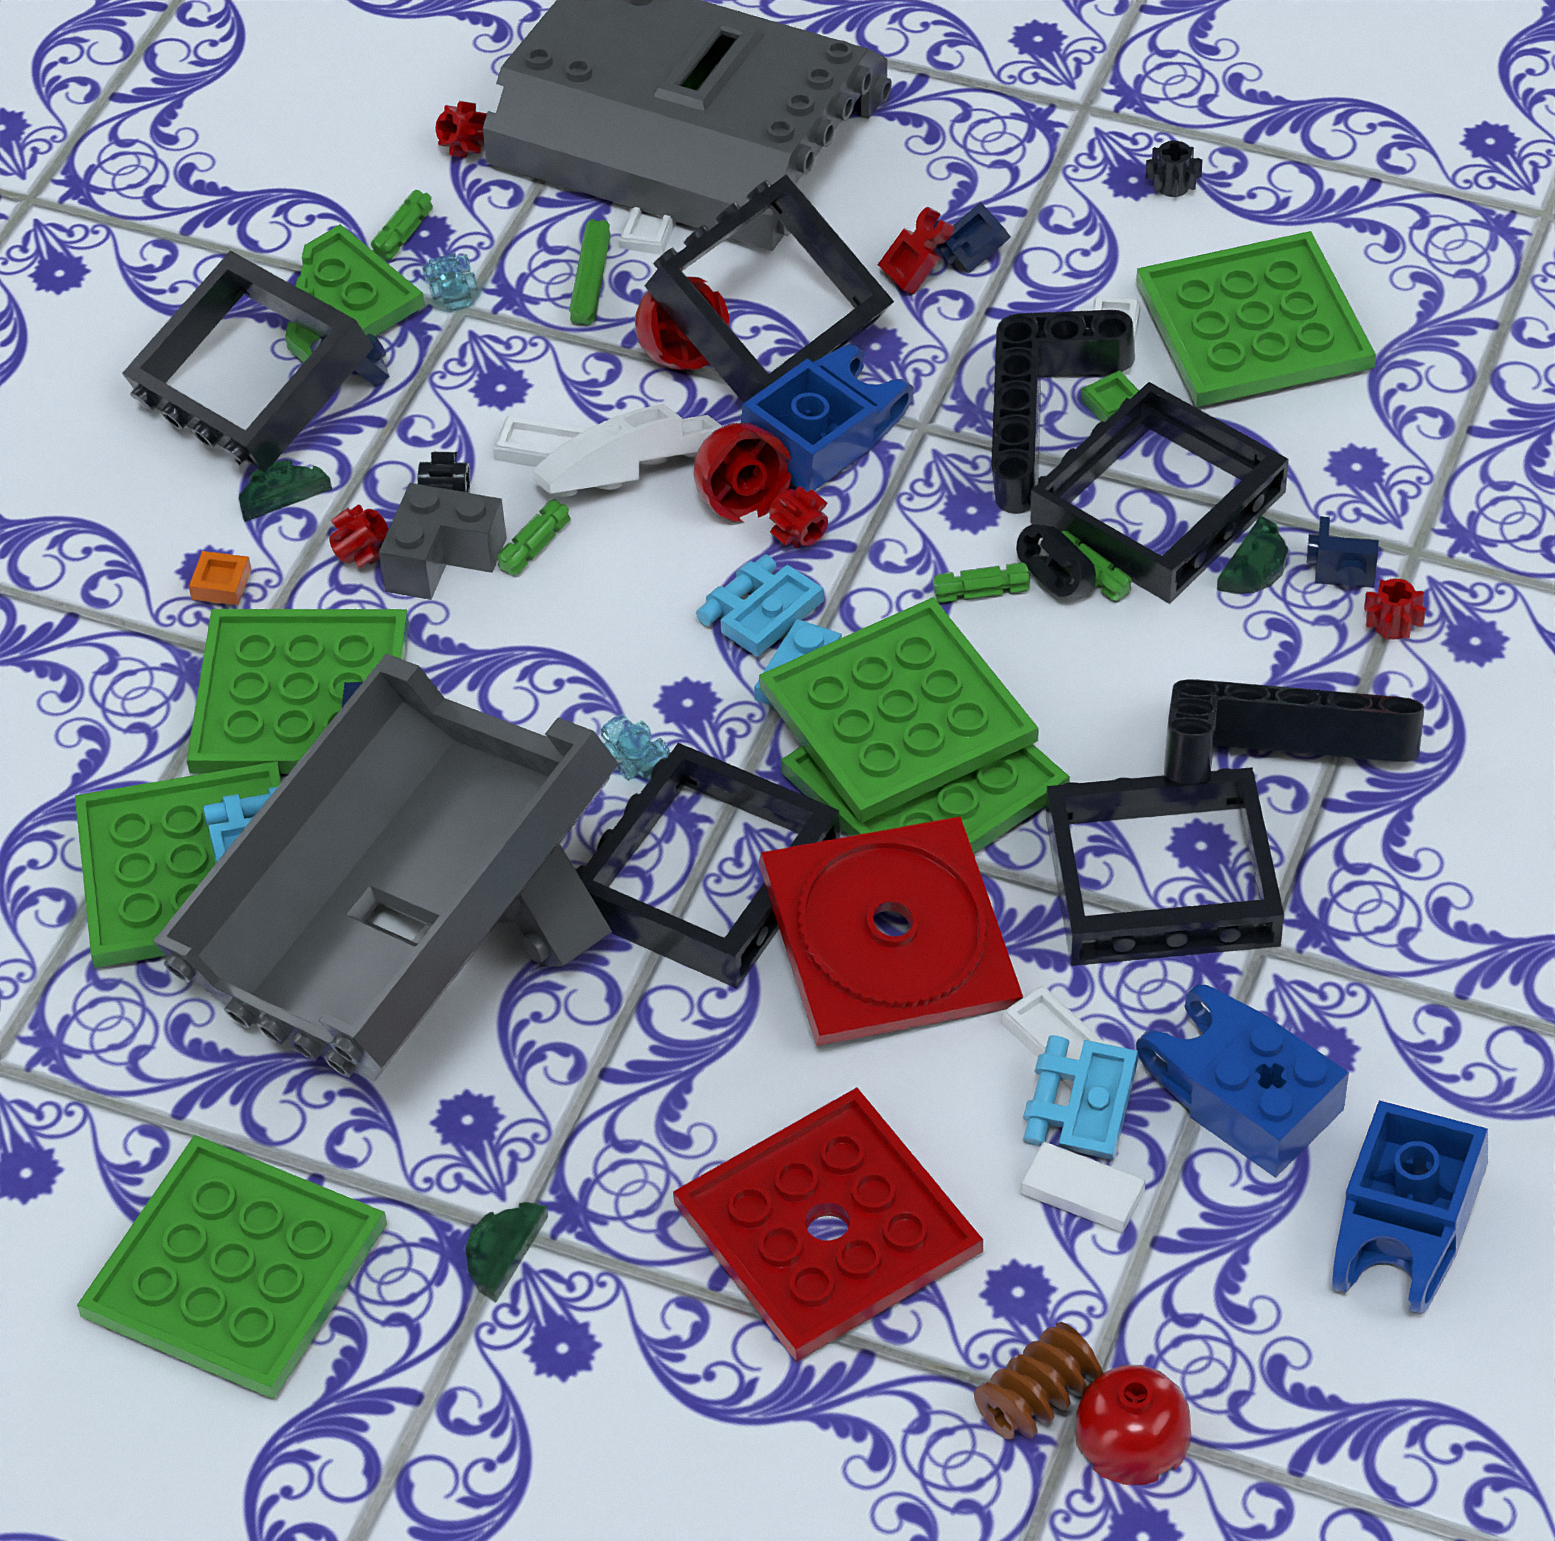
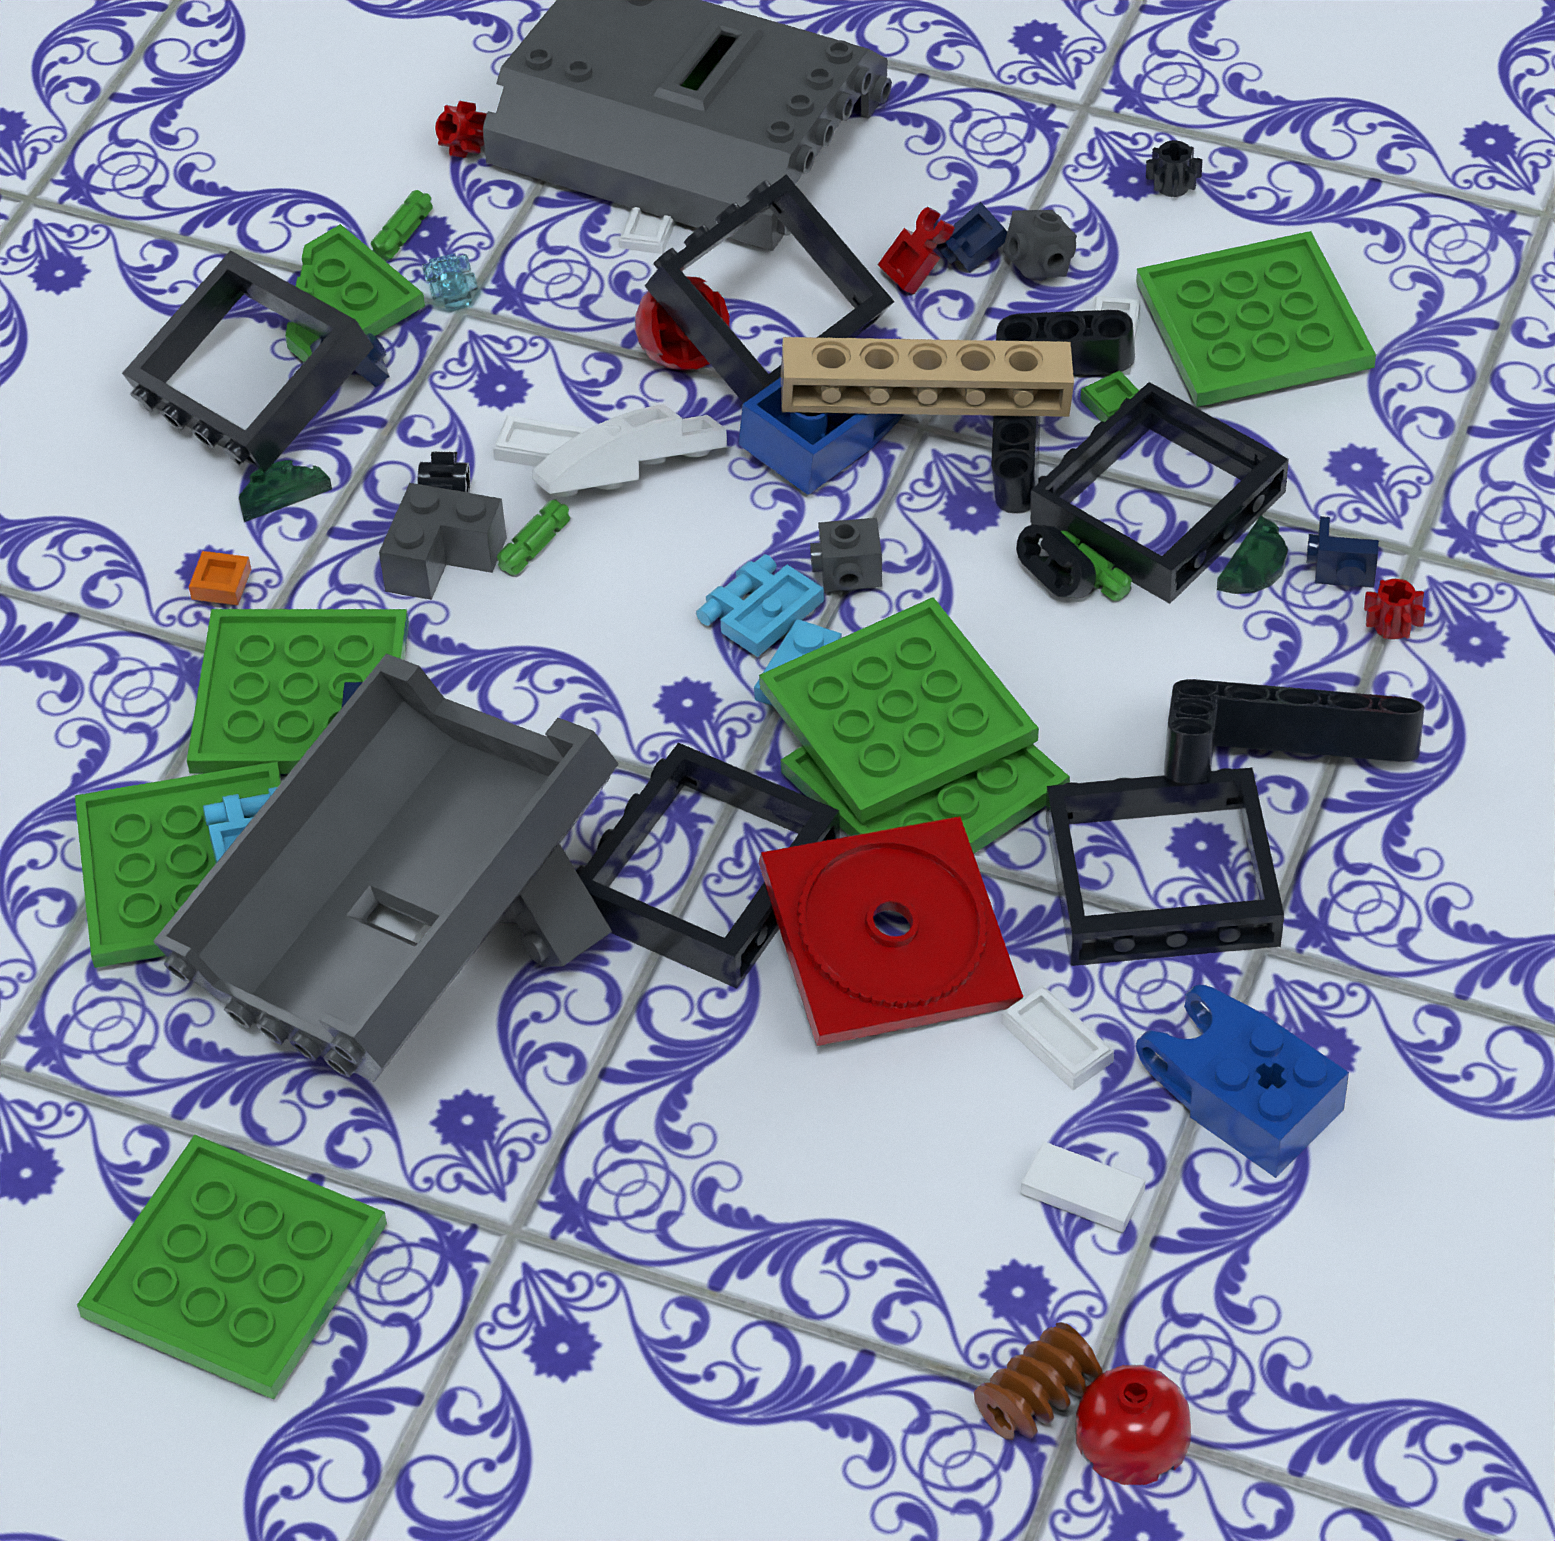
red gear [329,504,389,568] -> none
clear green tile [465,1202,548,1303] -> none
bright green axle [569,219,611,326] -> none
clear light blue piece [601,714,670,781] -> none
red piece [673,1087,983,1362] -> none
red cylinder [693,423,792,522] -> none
red gear [769,486,828,549] -> none
bright green axle [933,562,1030,603] -> none
medium azure plate [1023,1035,1139,1160] -> none
blue brick [1332,1100,1488,1314] -> none
none -> tan brick [781,337,1074,417]
none -> dark grey brick [810,518,882,592]
none -> dark grey brick [1003,210,1077,281]

